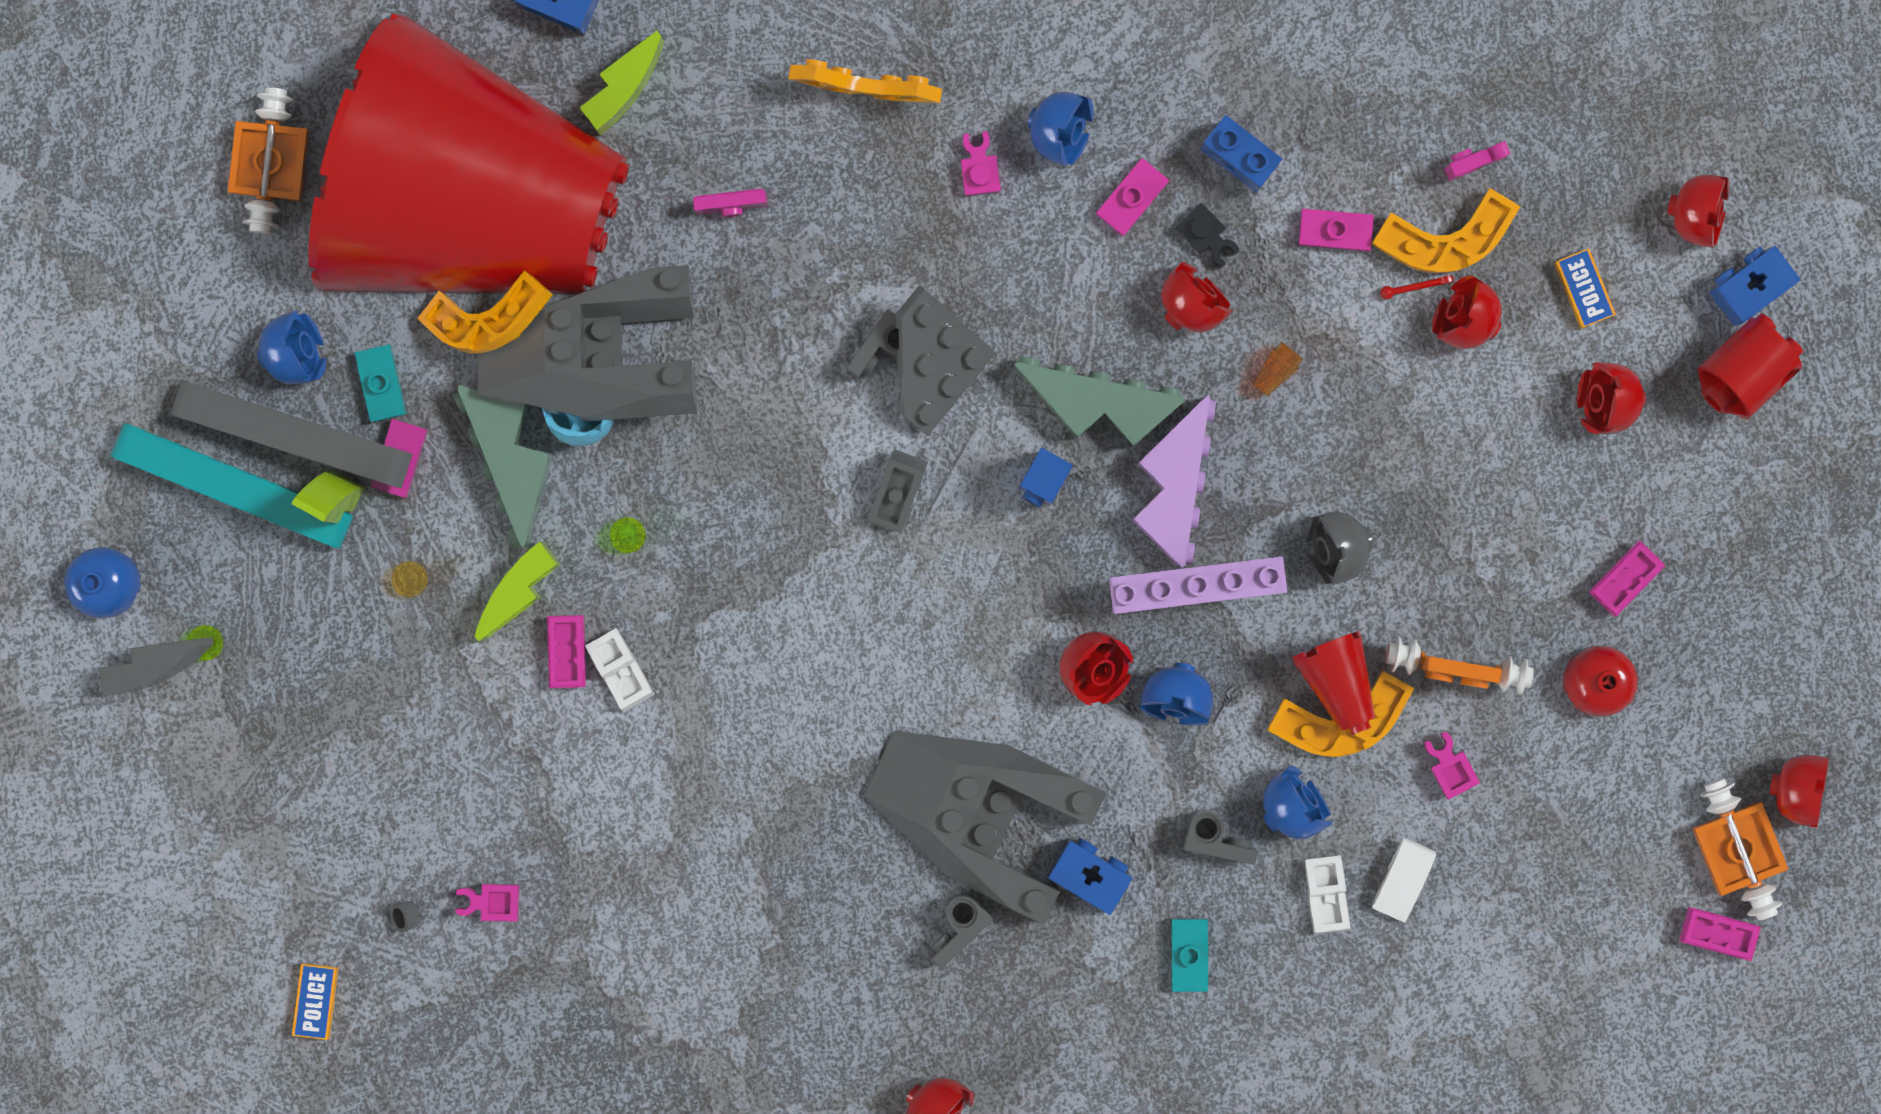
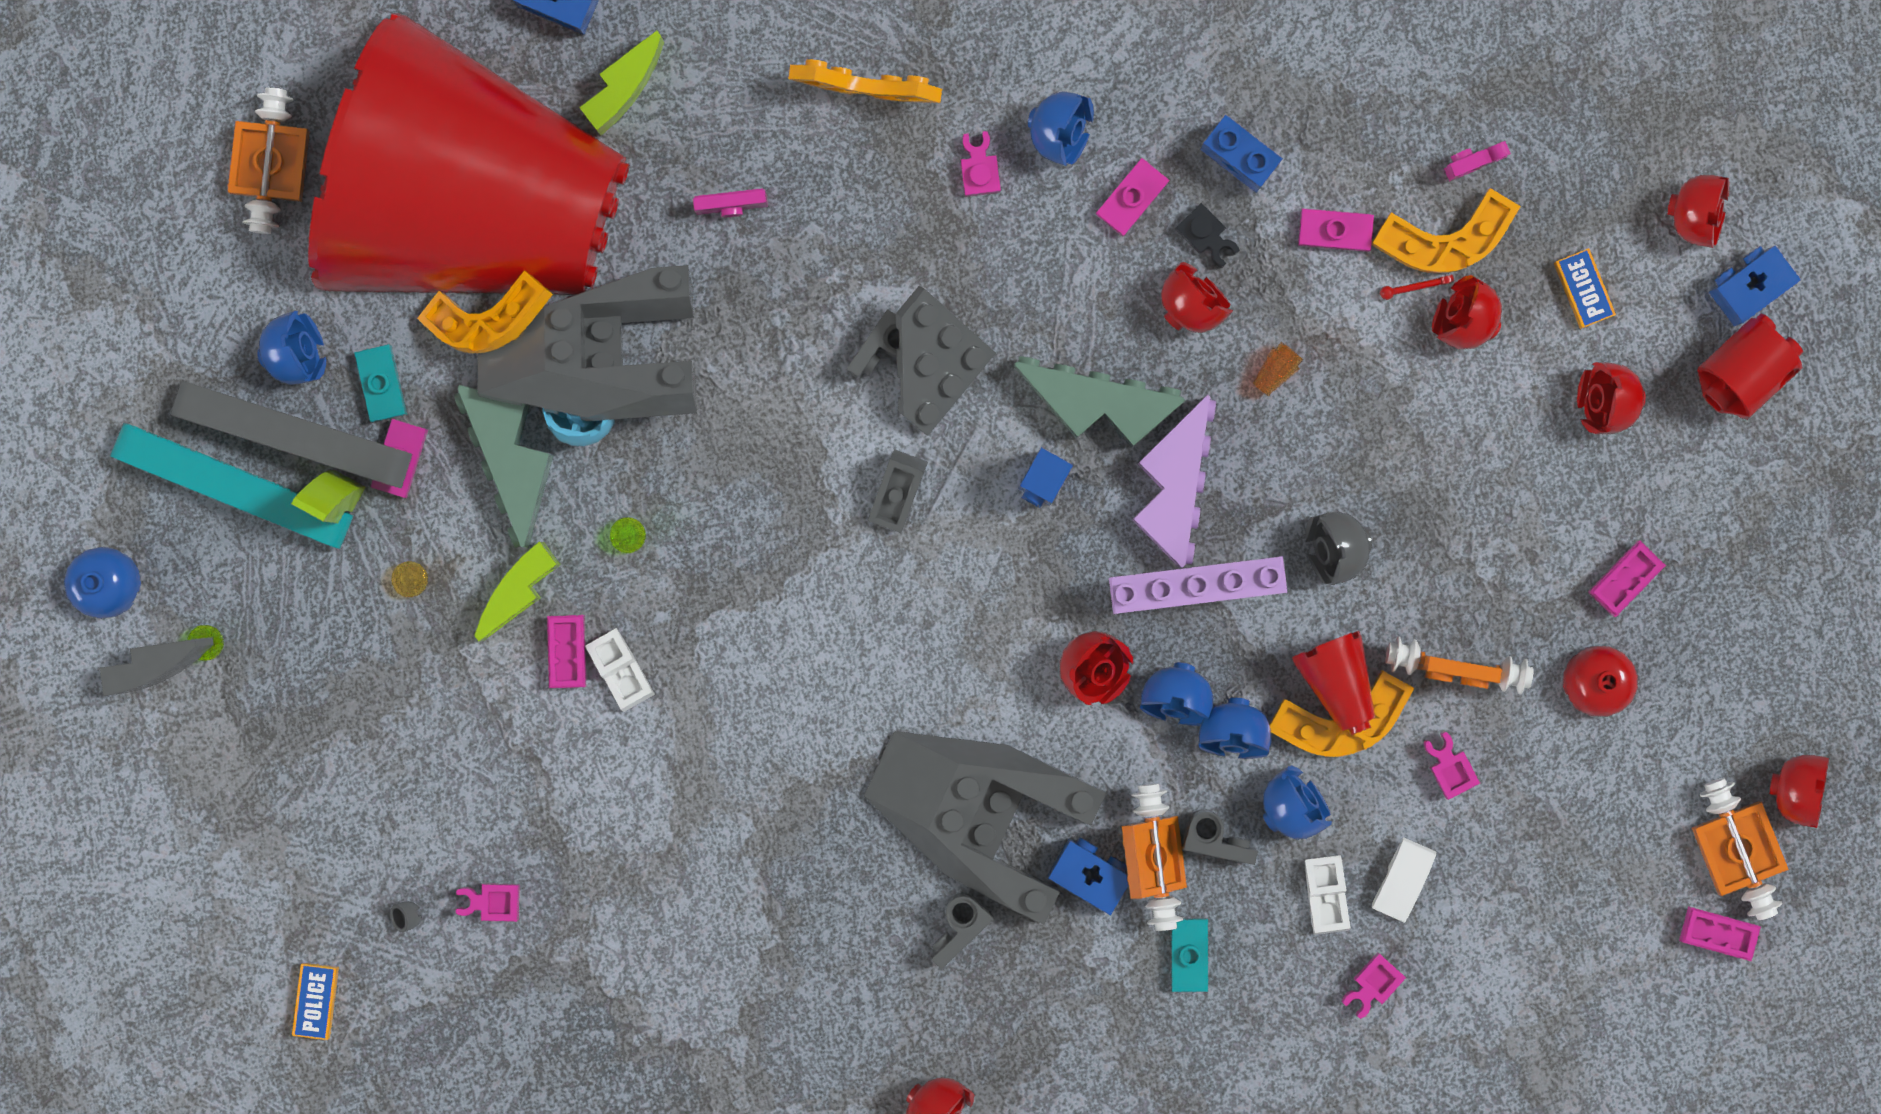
none -> orange plate [1122,783,1187,931]
none -> blue cylinder [1199,698,1271,759]
none -> dark pink plate [1341,952,1406,1019]

